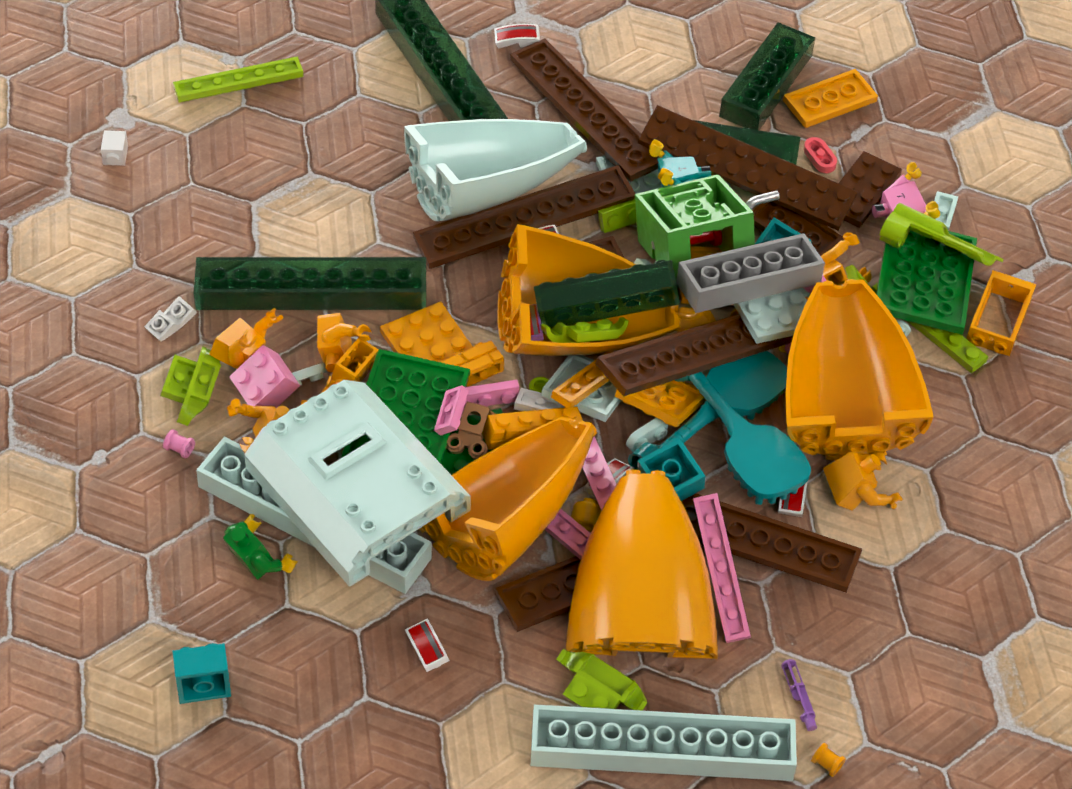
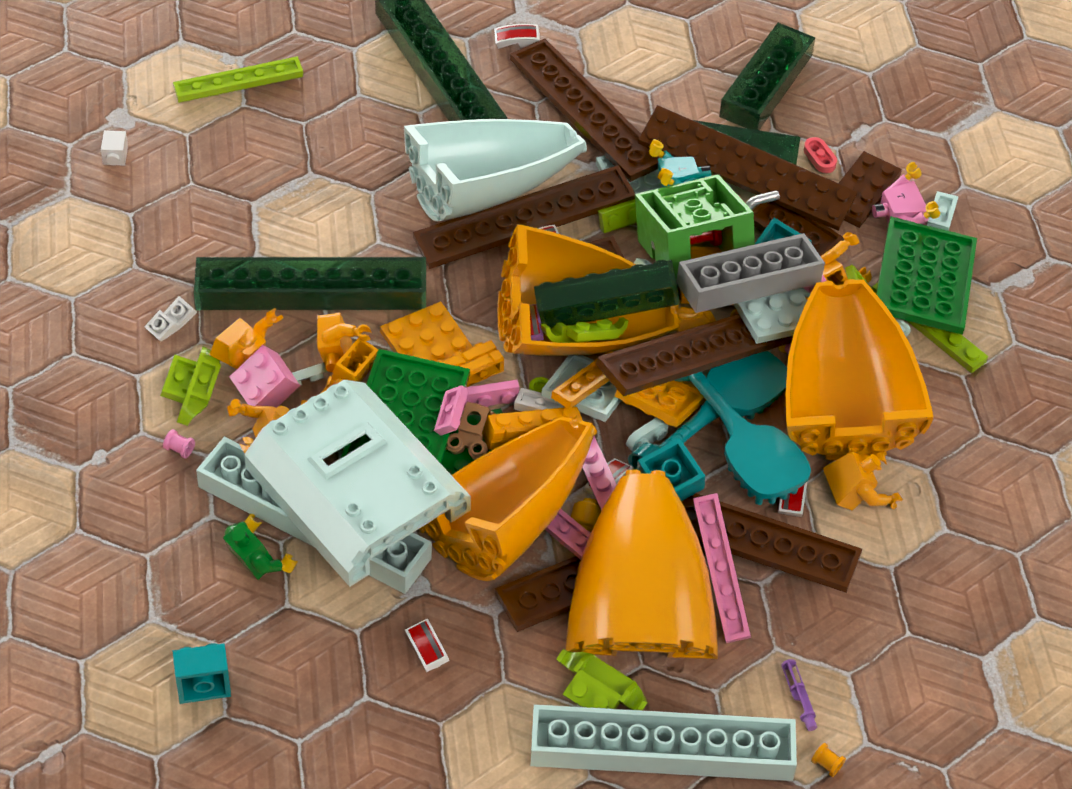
light orange plate [783,69,878,128] -> none
lime panel [879,203,1004,266] -> none
light orange window [967,270,1036,357] -> none

